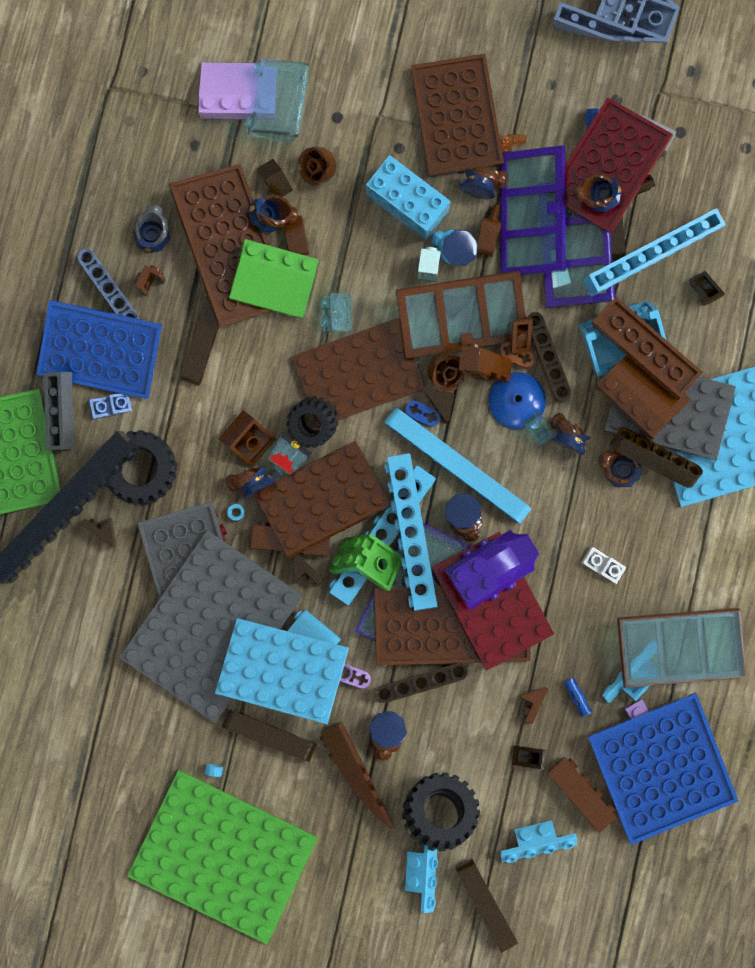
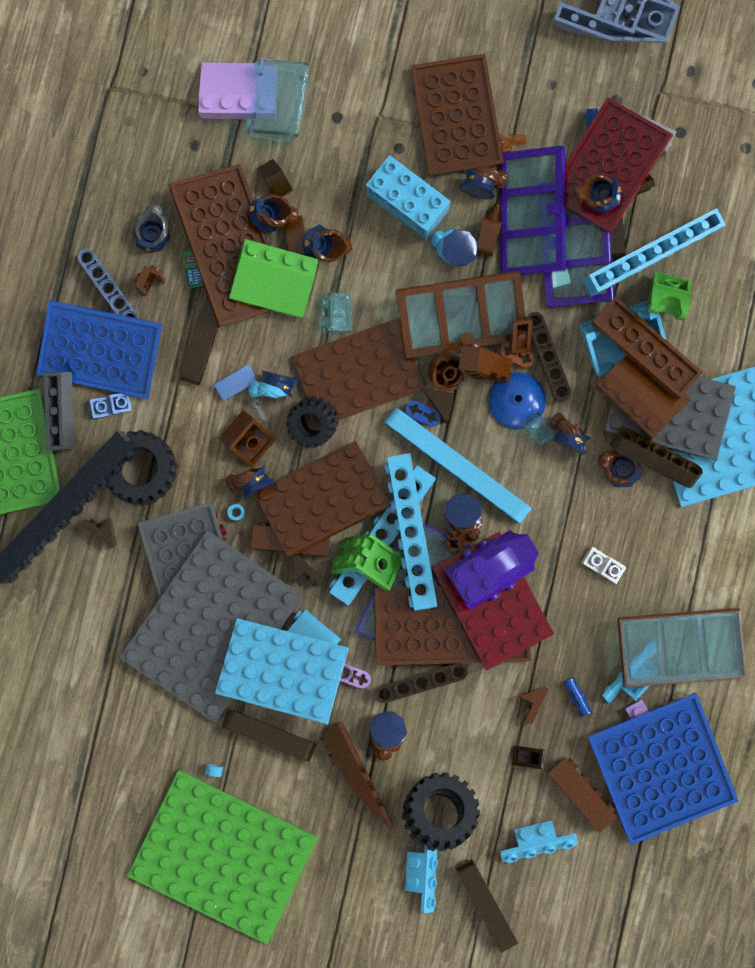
torso [268,432,312,480] -> none
reddish brown cylinder [299,146,336,185] -> none
light aqua brick [418,247,441,281] -> none
dark brown slope [689,271,725,306] -> none
none -> tile [182,250,204,289]
none -> medium blue slope [214,364,259,401]
none -> piece [248,370,298,399]
none -> clear piece [250,398,270,424]
none -> piece [302,224,352,262]
none -> reddish brown gear [443,529,469,555]
none -> bright green brick [647,271,691,321]

